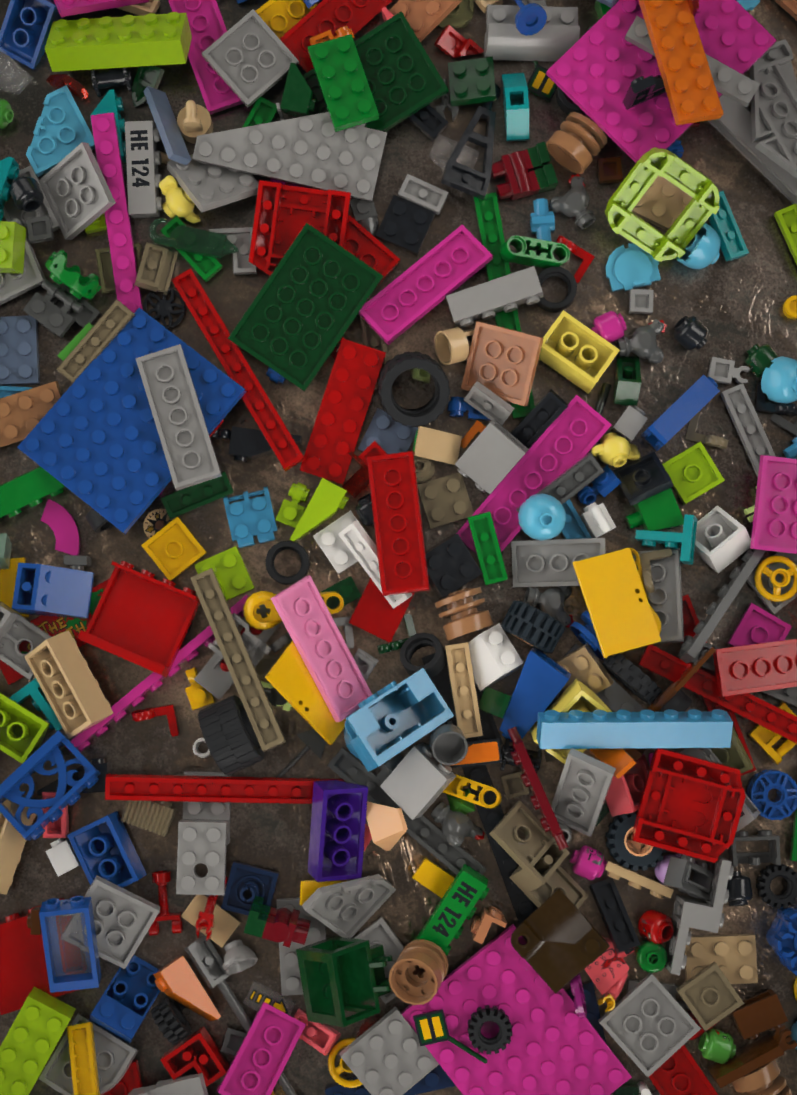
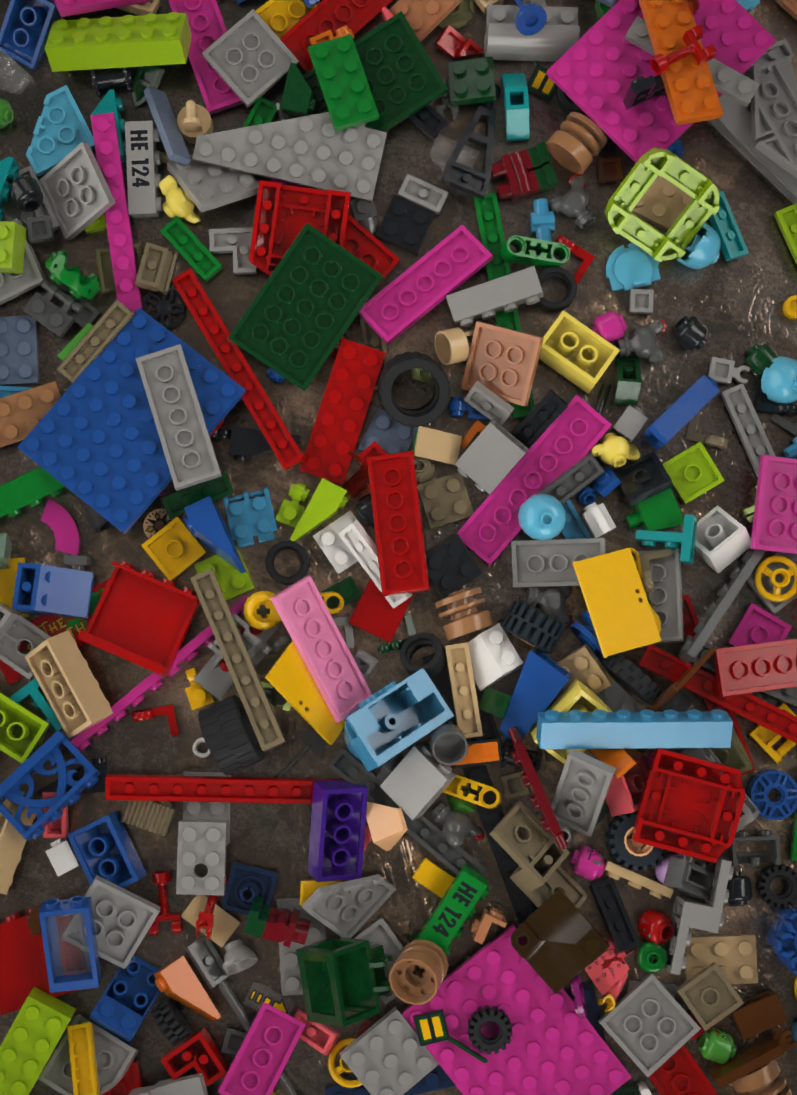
clear red slope [46,74,89,101] -> none
clear green plate [149,218,239,259] -> none
green plate [468,512,508,585] -> none
none -> blue slope [184,496,246,573]
none -> red bar [650,25,717,76]

